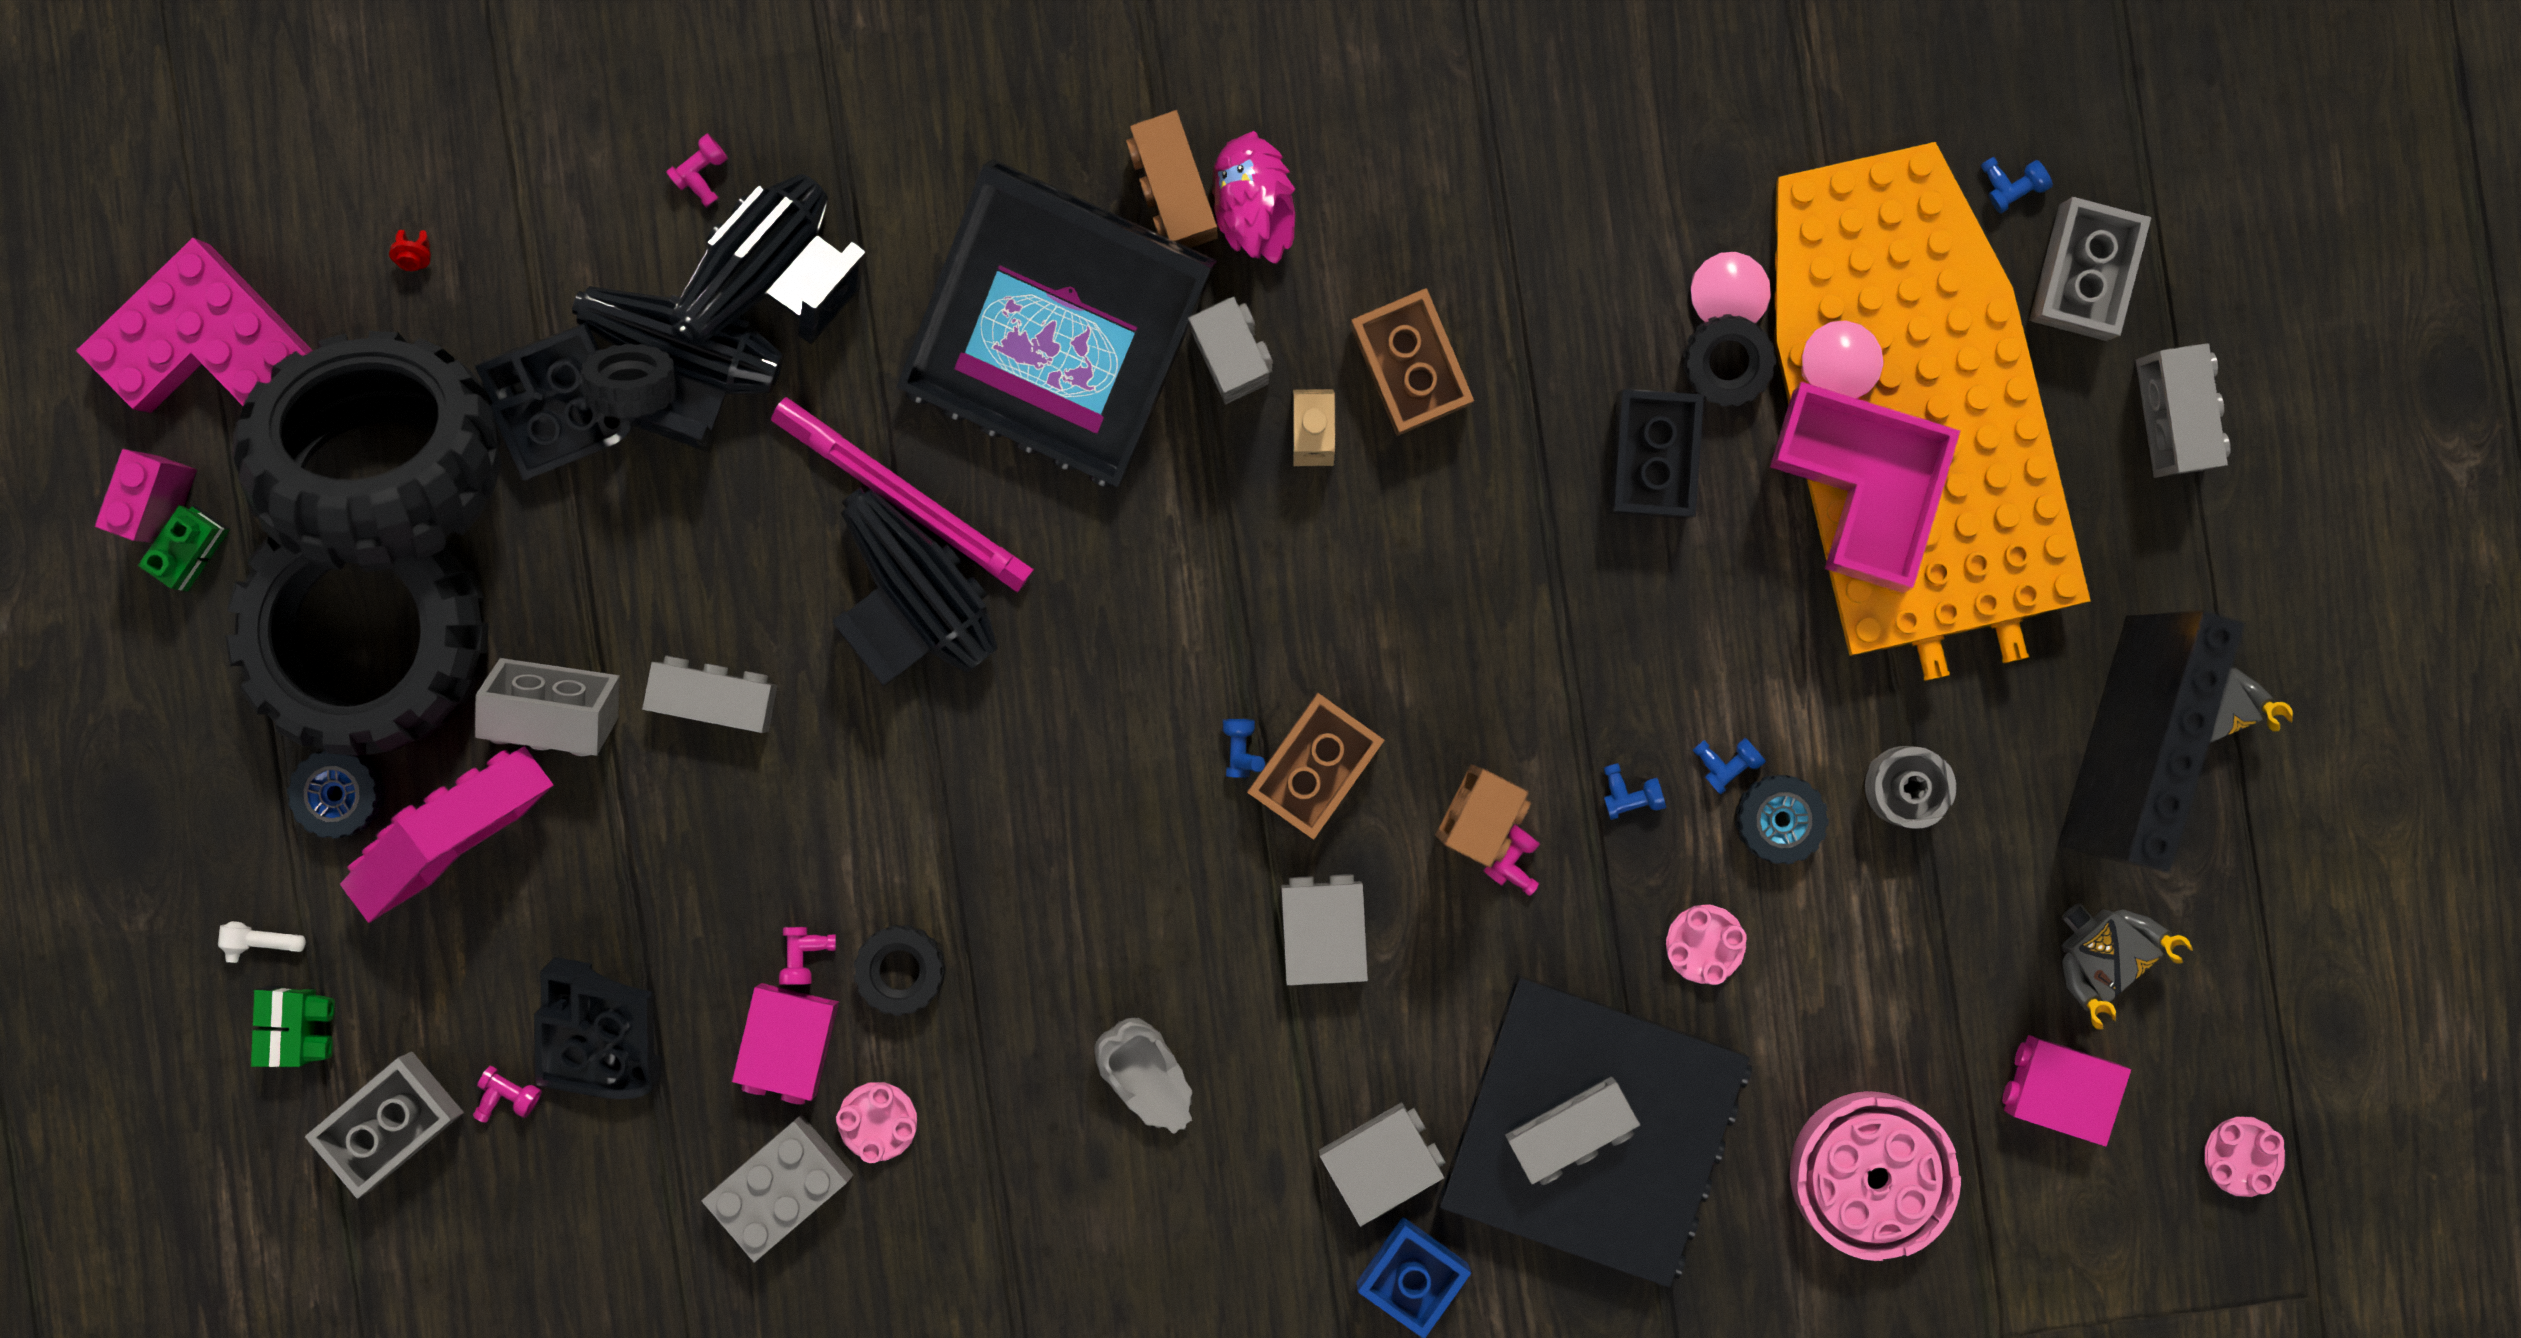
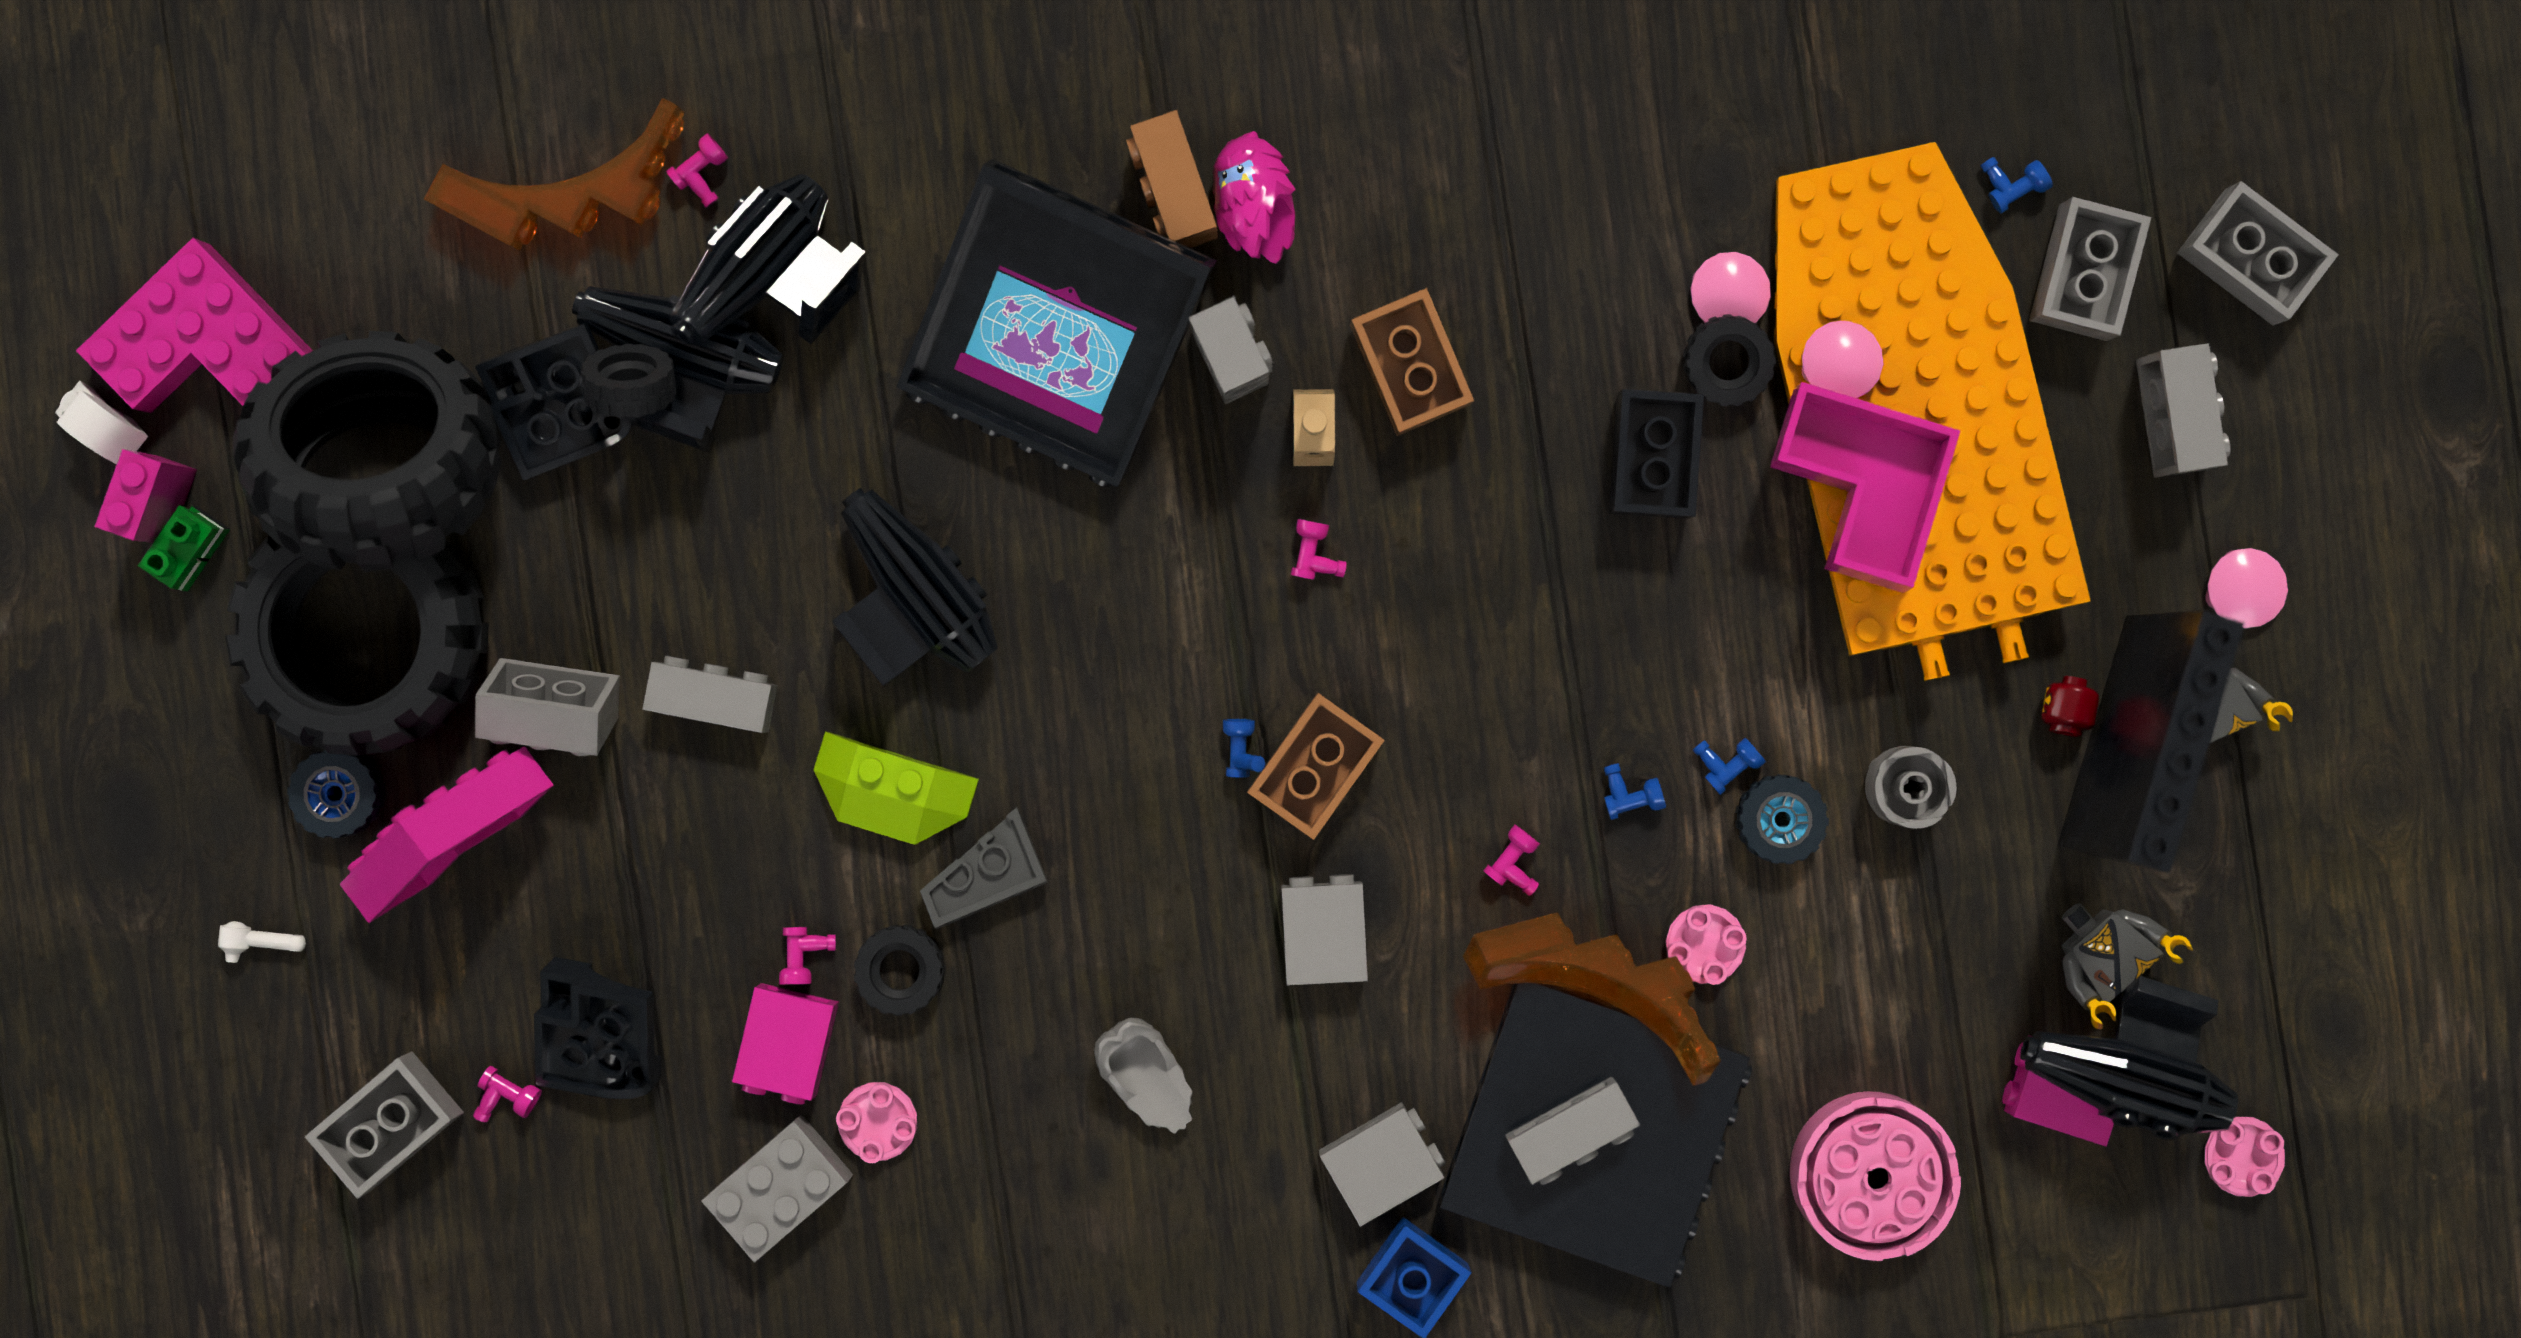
green hips [251,985,335,1067] -> none
red plate [389,230,431,271] -> none
dark pink piece [771,397,1034,592] -> none
medium nougat brick [1435,764,1530,867] -> none
none -> white brick [55,381,148,464]
none -> clear orange arch [424,98,685,251]
none -> lime wedge [814,731,979,845]
none -> dark grey wing [920,807,1048,929]
none -> dark pink piece [1291,519,1346,580]
none -> clear orange arch [1463,912,1721,1086]
none -> black piece [2020,976,2238,1140]
none -> dark red head [2041,676,2099,737]
none -> light grey brick [2177,181,2339,325]
none -> bright pink dish [2205,548,2288,628]

